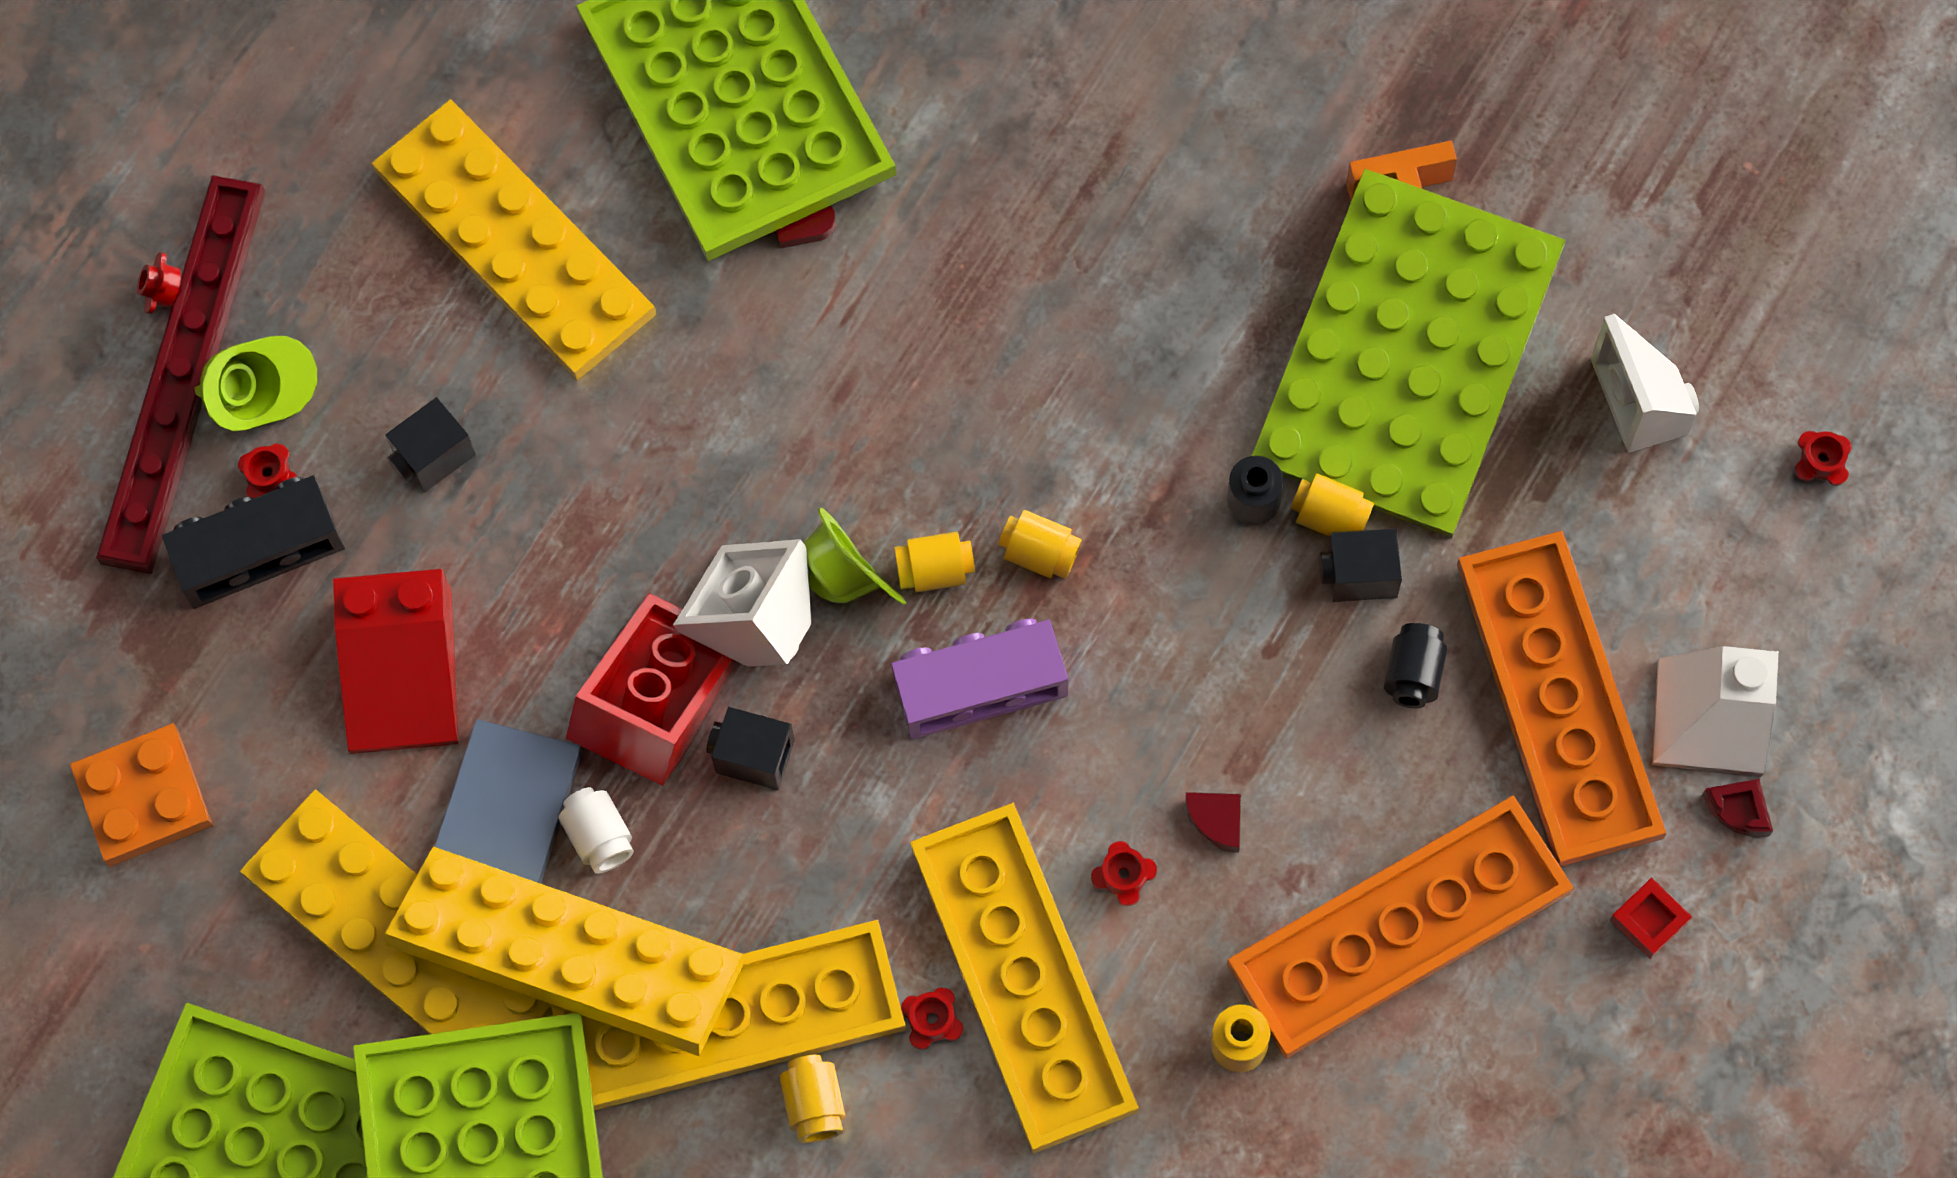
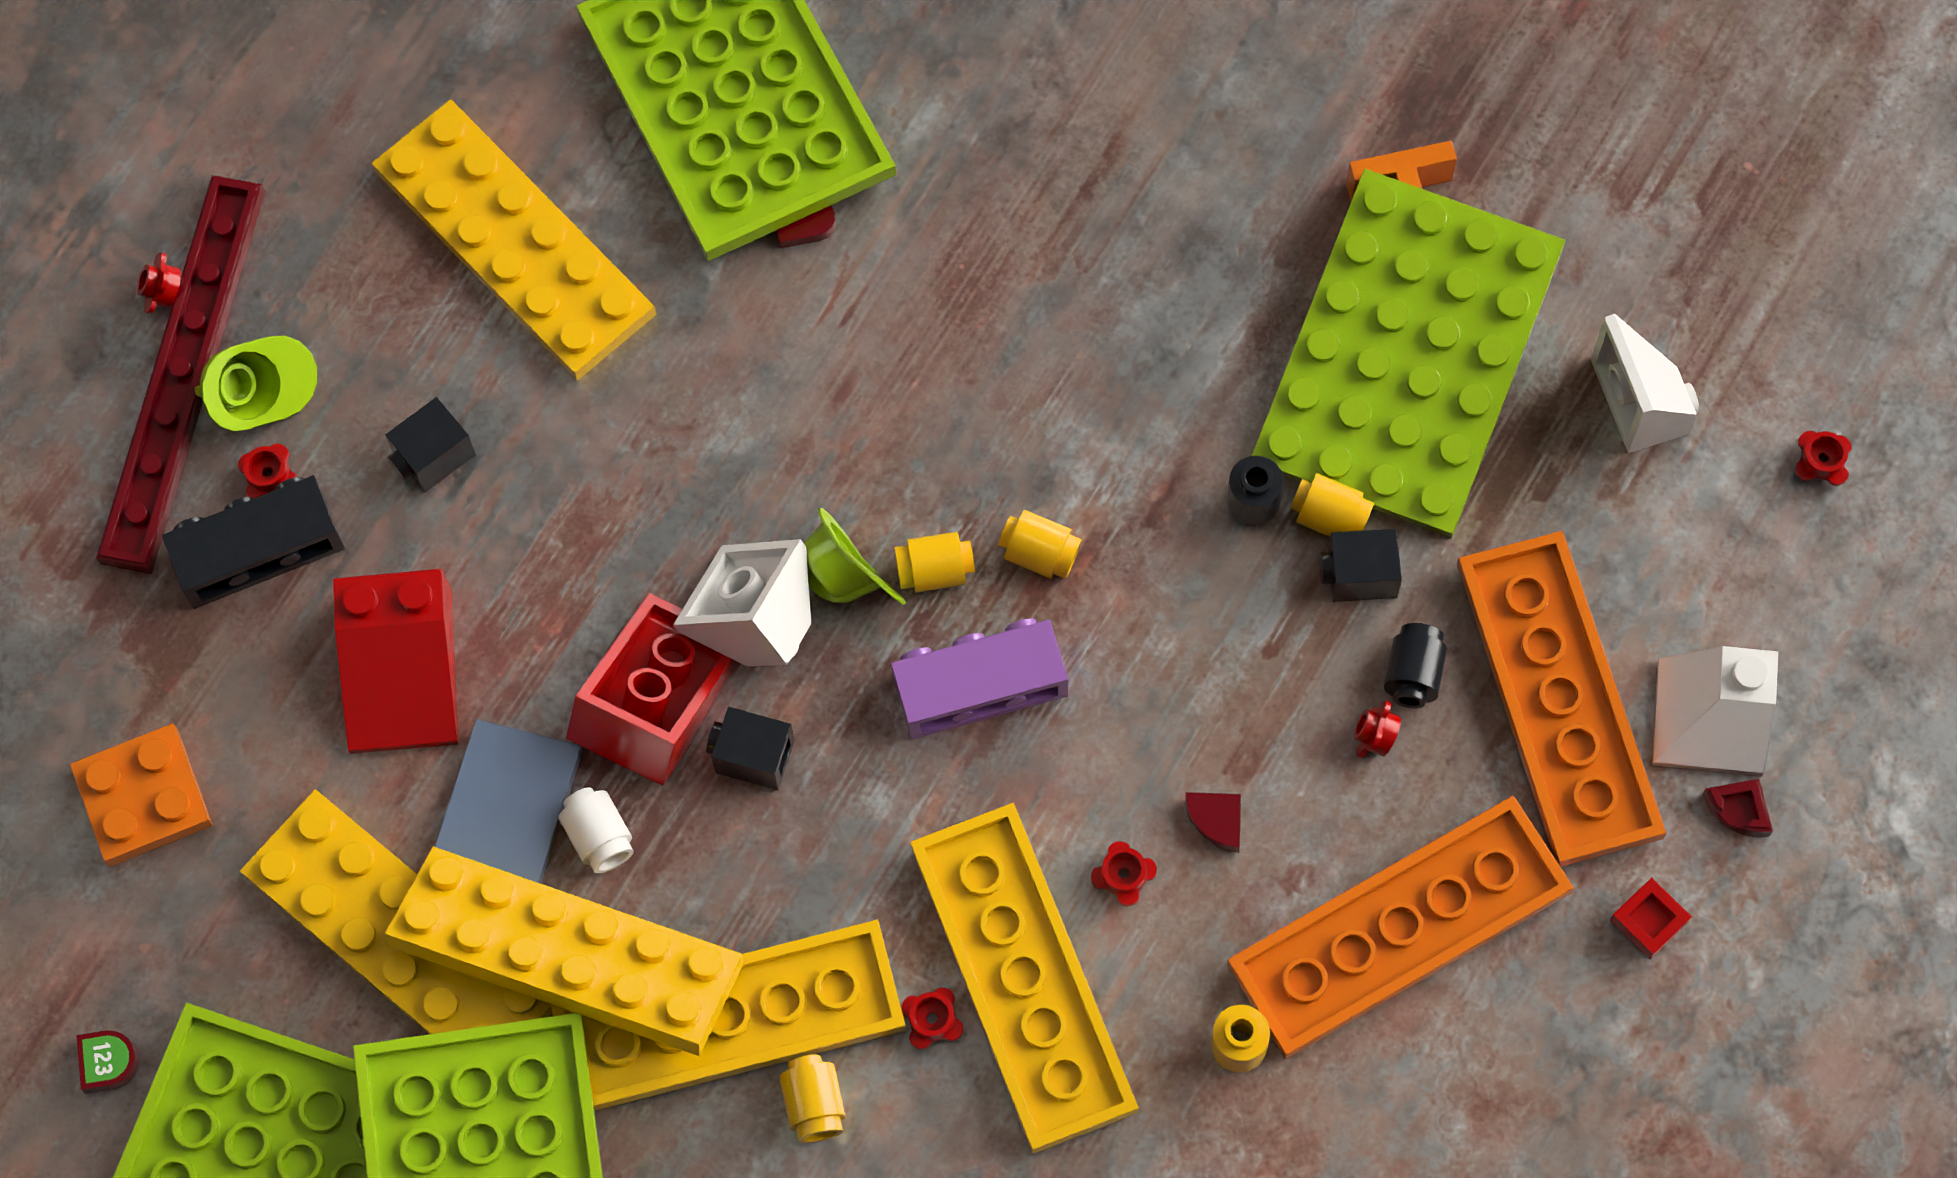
none -> tile [76,1030,139,1094]
none -> red plate [1354,700,1401,758]

